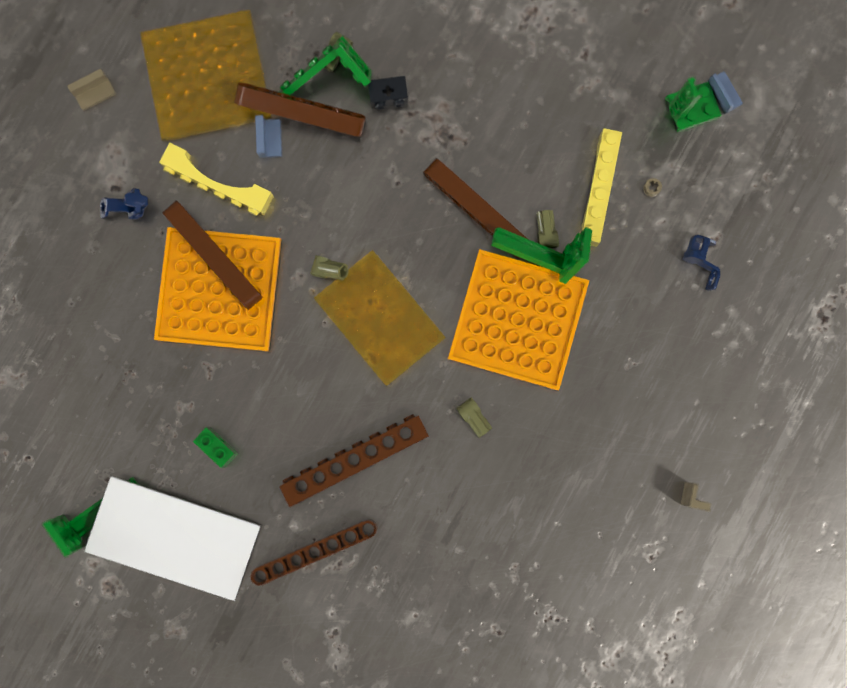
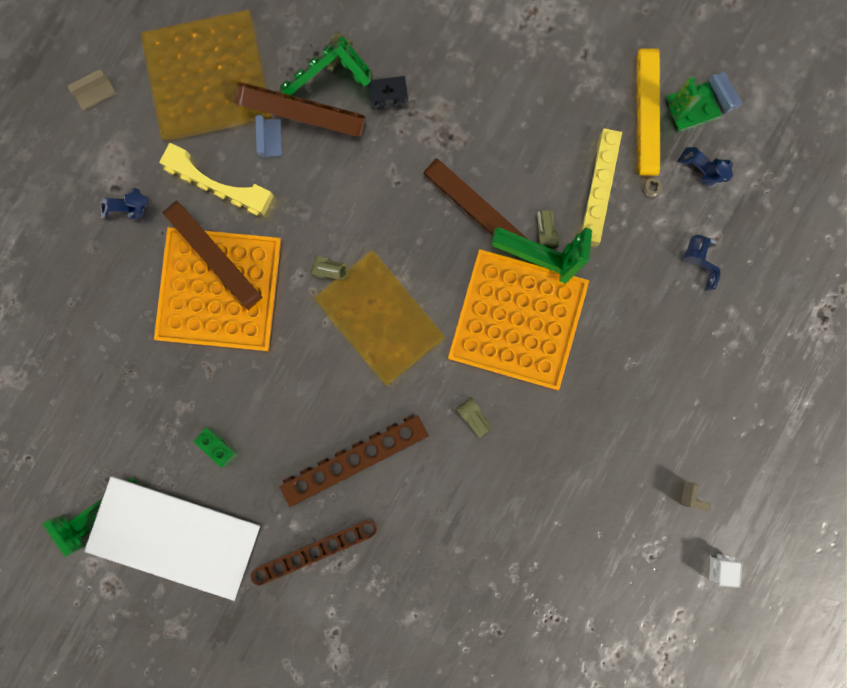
none -> yellow beam [637,48,660,176]
none -> dark blue piece [678,147,734,186]
none -> white brick [709,554,741,587]

